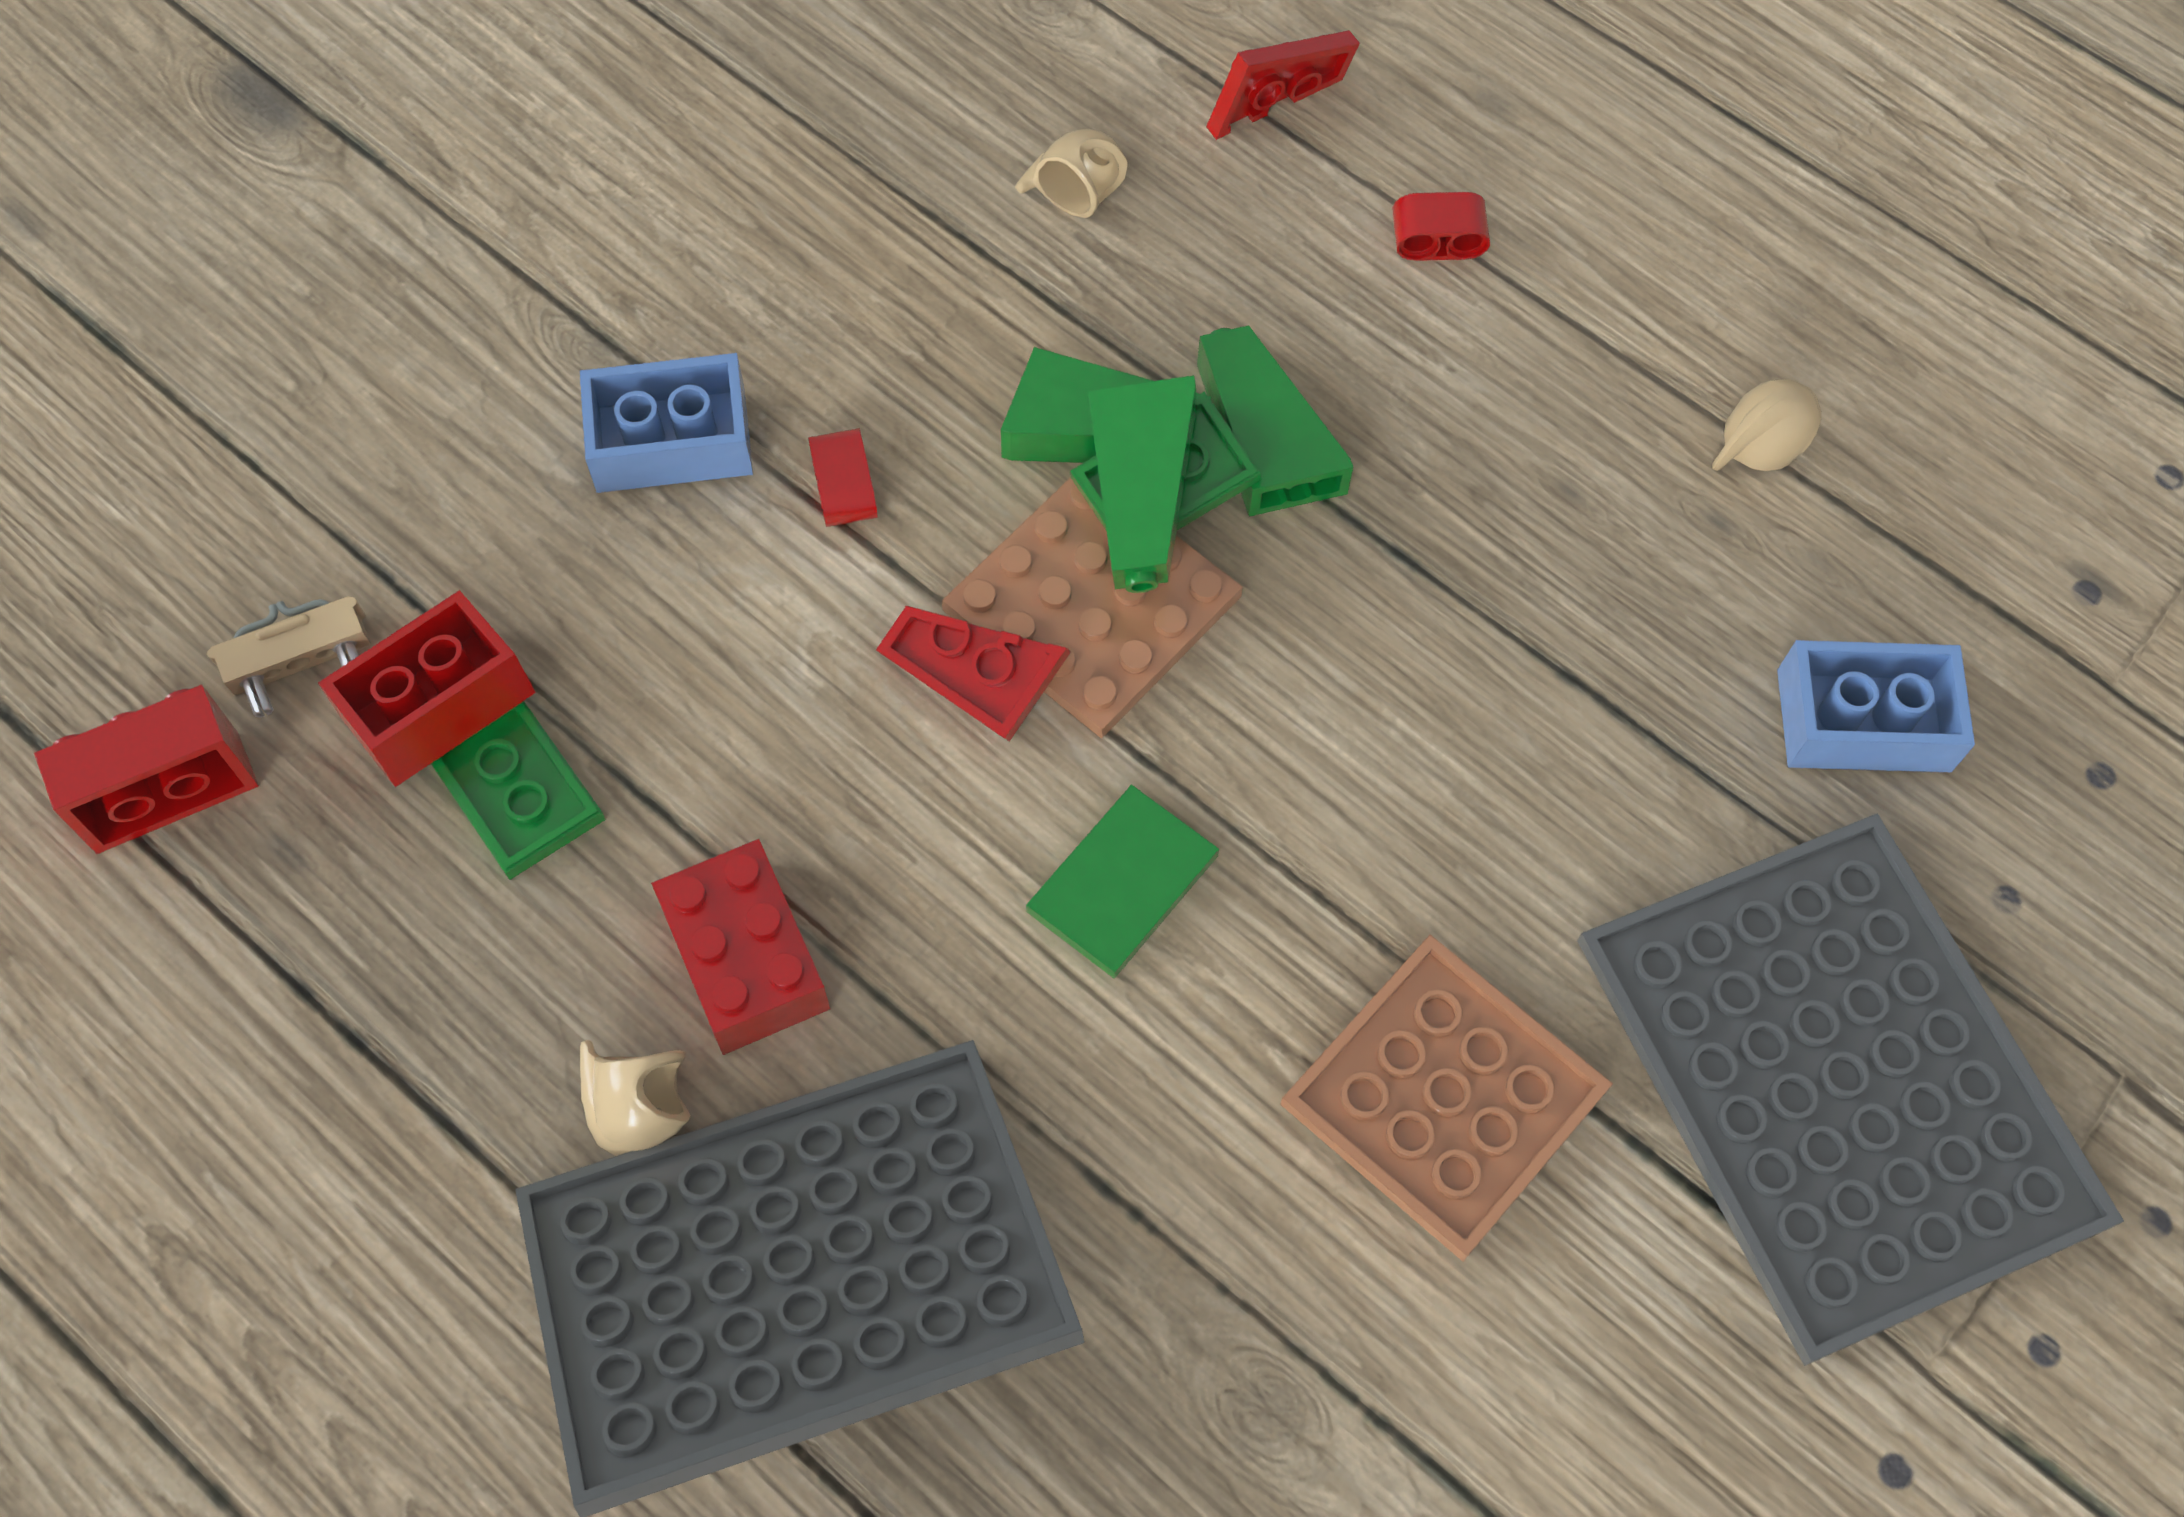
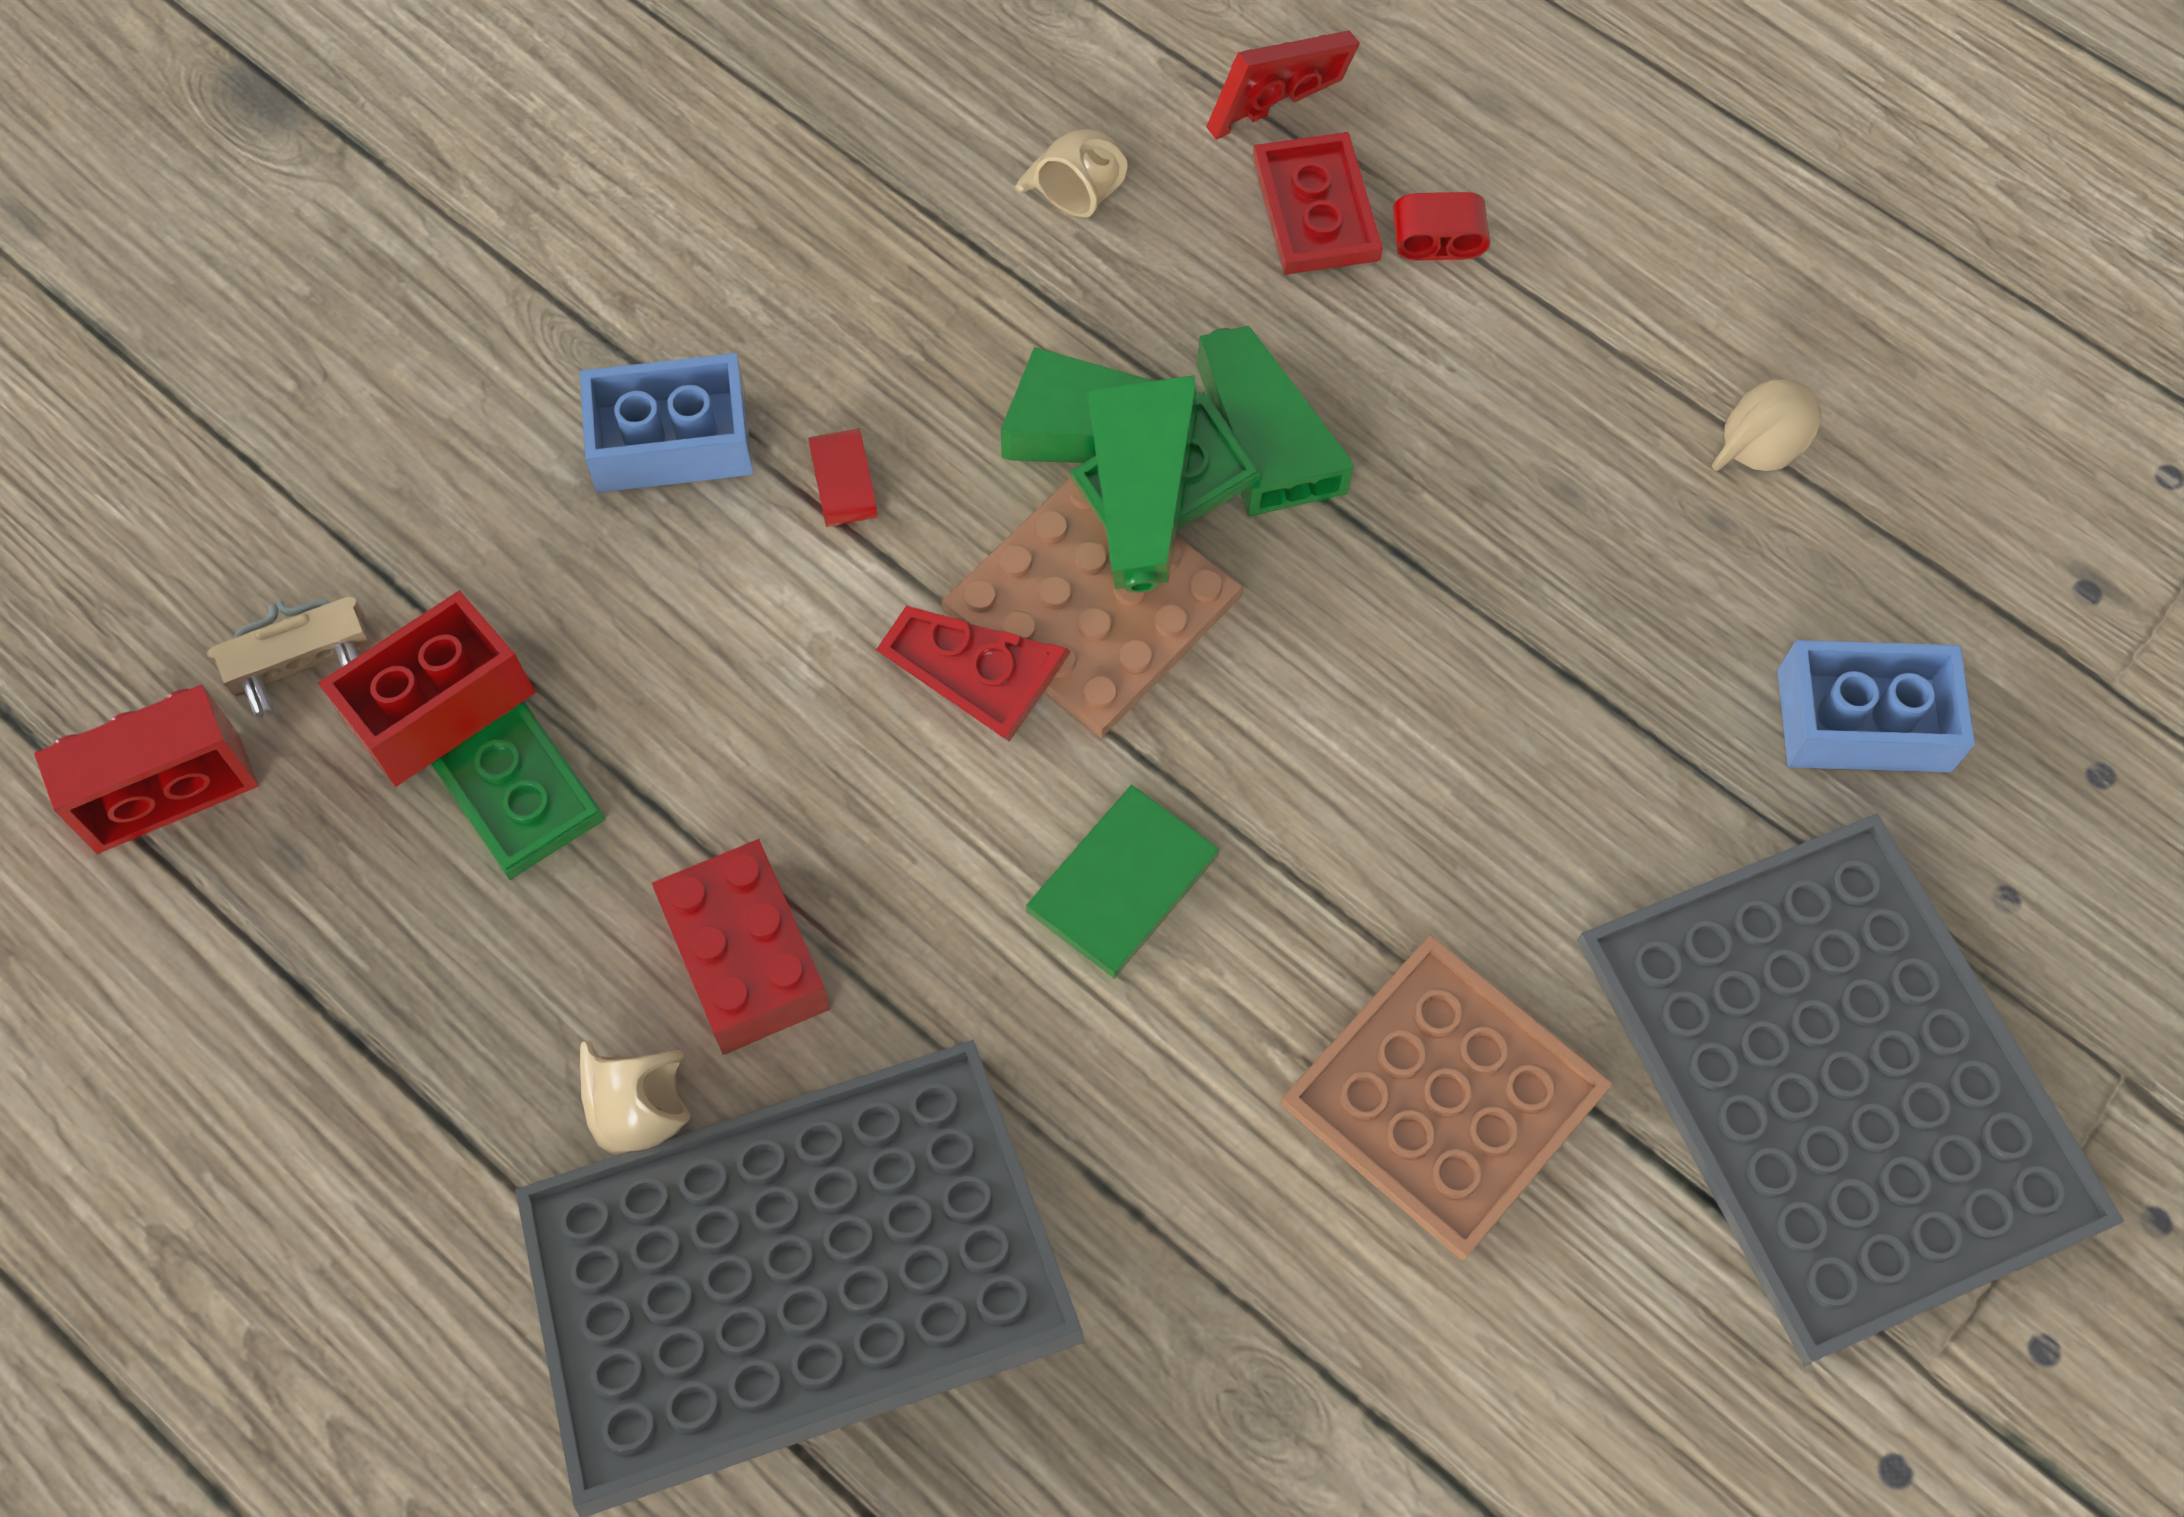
none -> red plate [1253,132,1383,275]

